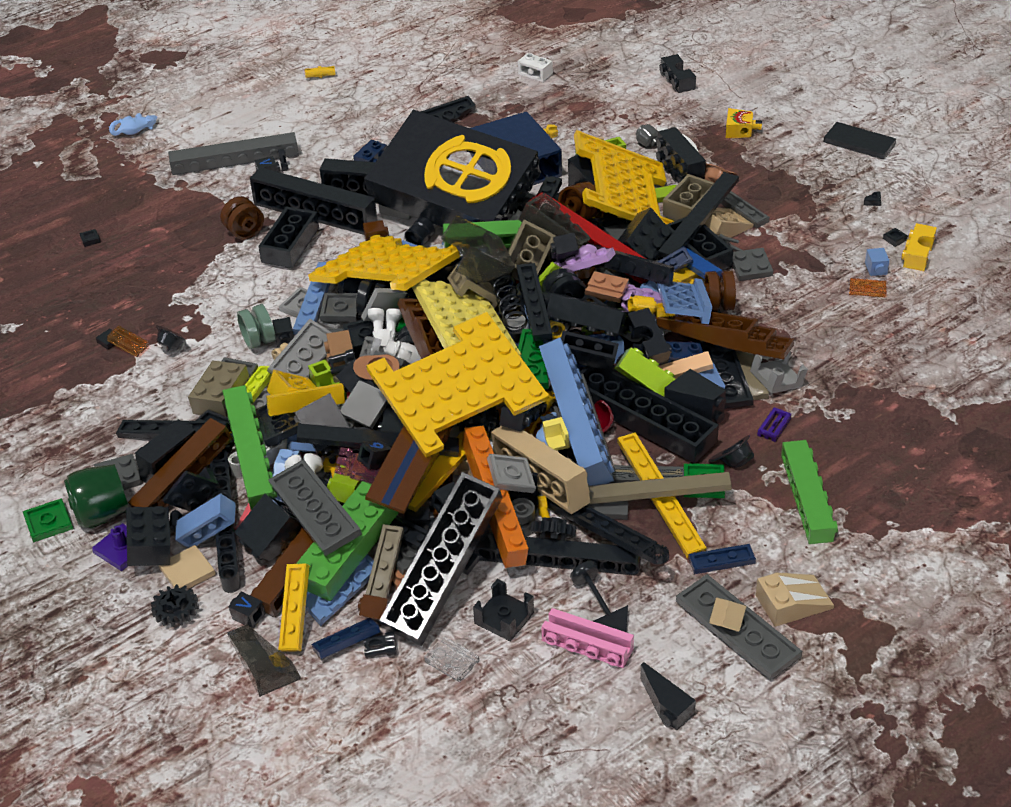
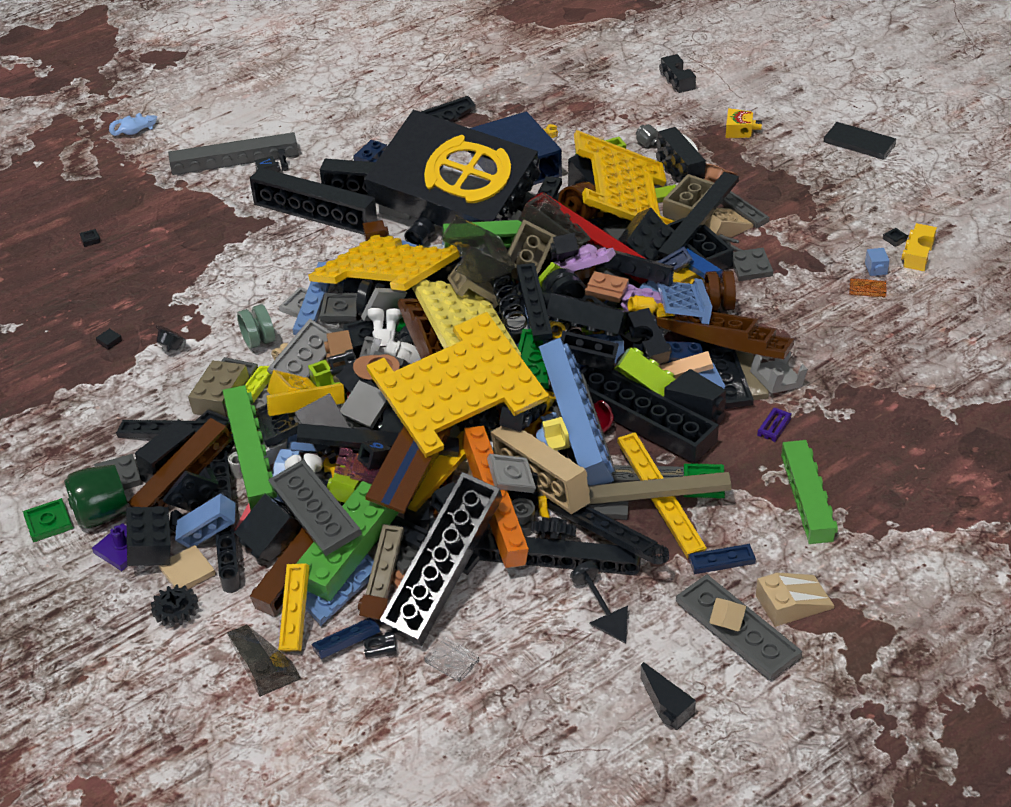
clear orange tile [107,325,148,357] -> none
reddish brown wheel [220,196,264,240] -> none
black brick [228,591,266,629] -> none
black brick [258,207,319,268] -> none
black brick [272,317,294,347] -> none
yellow pin [304,66,335,78] -> none
black panel [473,578,534,642] -> none
white brick [518,53,553,82] -> none
bright pink brick [541,608,634,668] -> none
black piece [708,435,754,468] -> none
black tile [864,191,881,206] -> none

